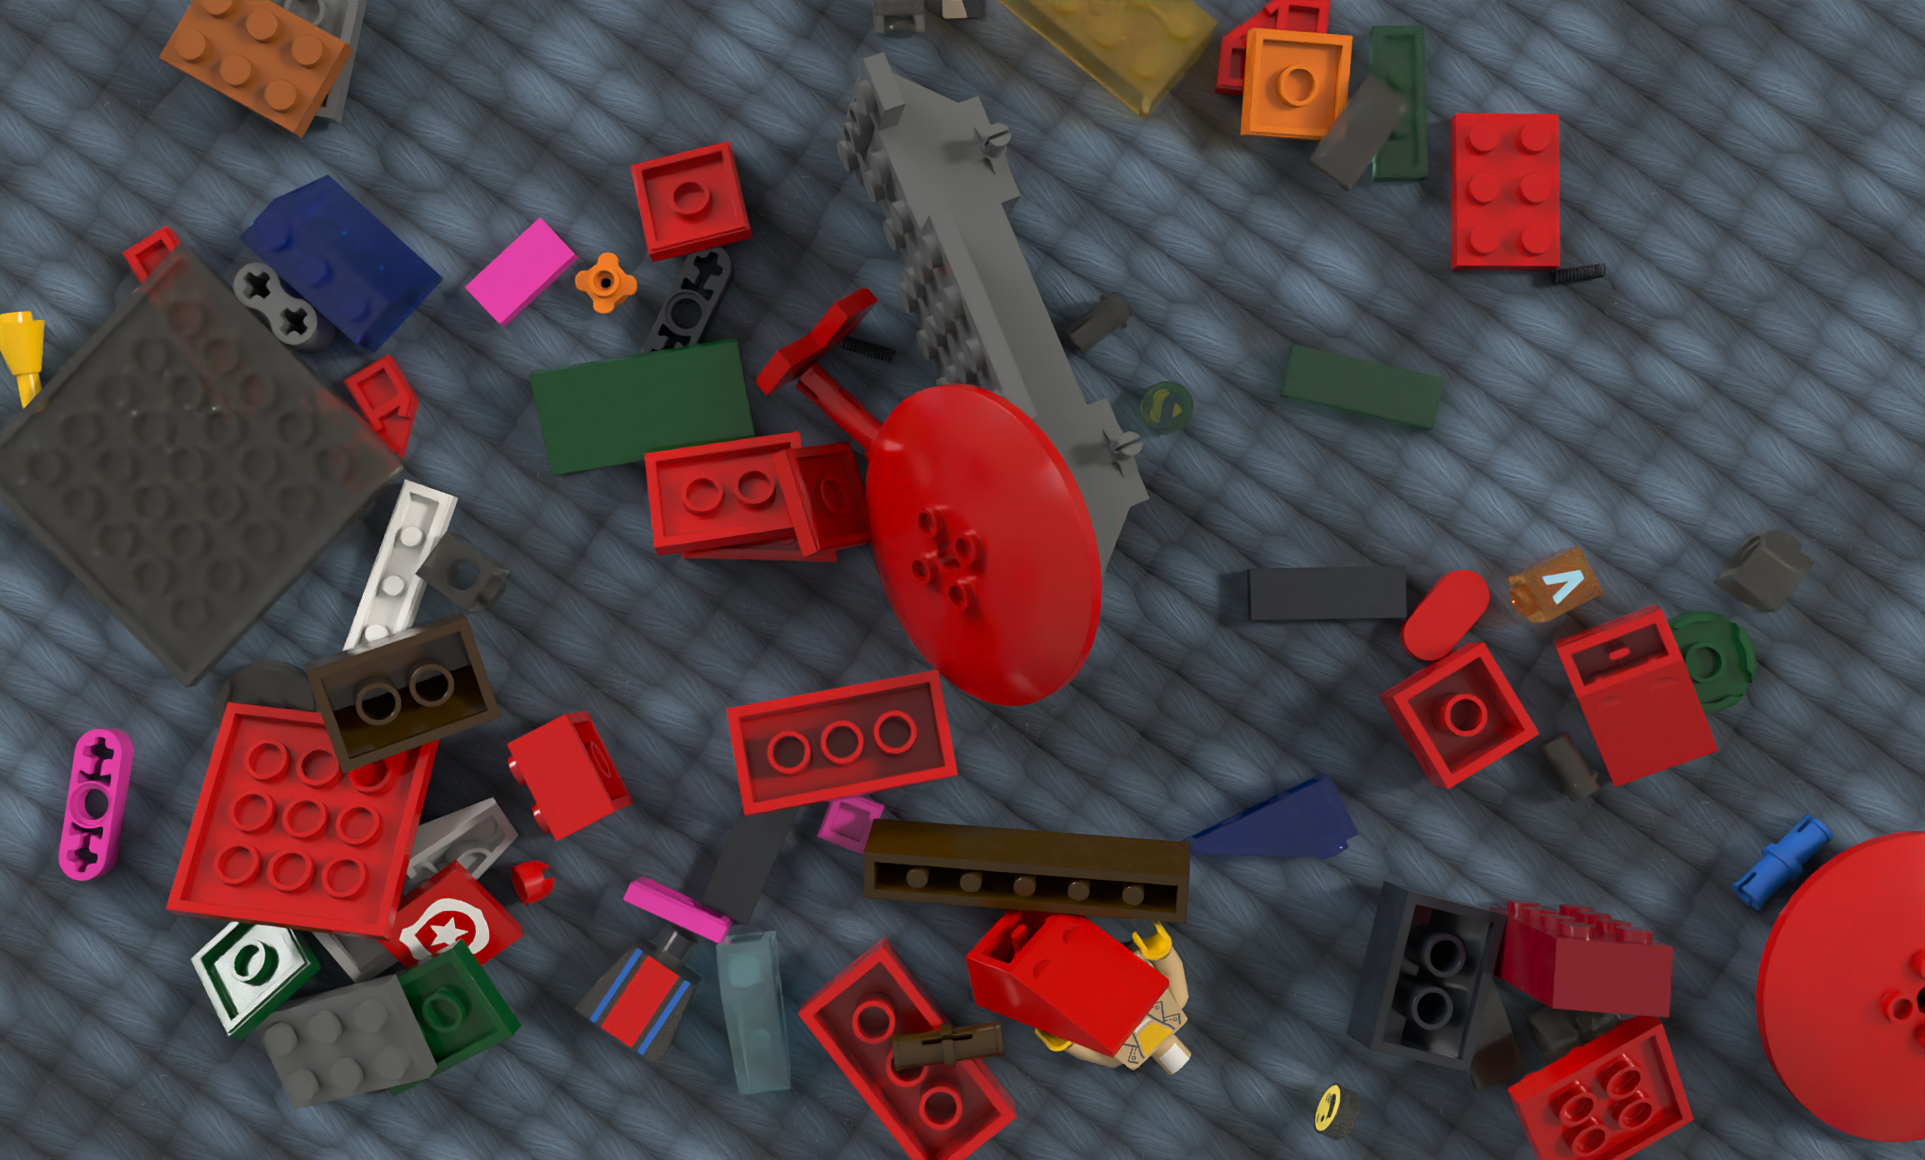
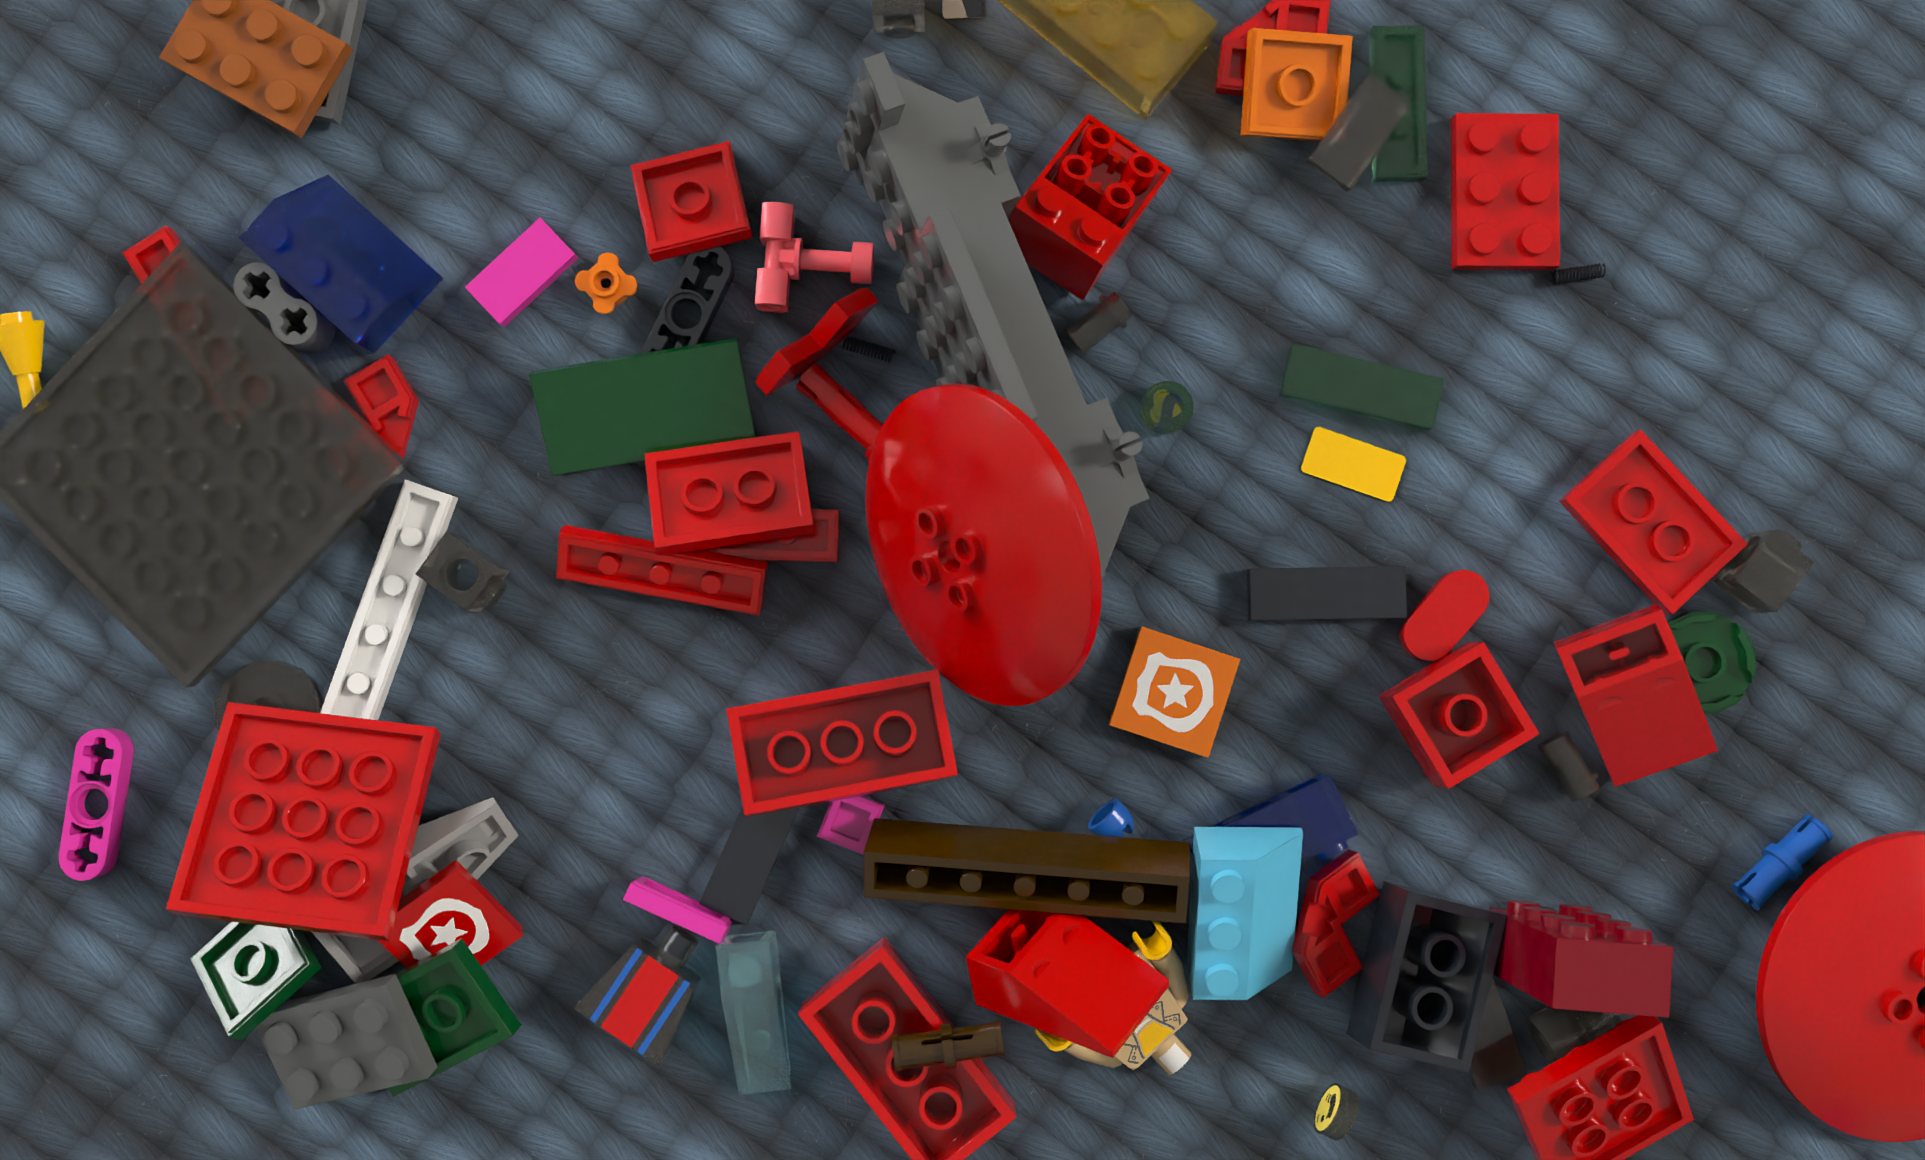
dark brown slope [305,612,501,773] -> none
red brick [507,711,634,842] -> none
red hinge [511,860,555,906] -> none
red tile [771,442,871,557] -> none
clear orange brick [1507,546,1604,623] -> none
none -> red tile [556,525,768,616]
none -> coral bar [755,202,874,313]
none -> red slope [1008,114,1172,301]
none -> blue hinge [1088,798,1134,837]
none -> orange tile [1108,626,1240,758]
none -> medium azure slope [1187,827,1303,1000]
none -> red tile [1292,849,1380,998]
none -> yellow sticker [1301,427,1406,502]
none -> red plate [1559,429,1748,615]

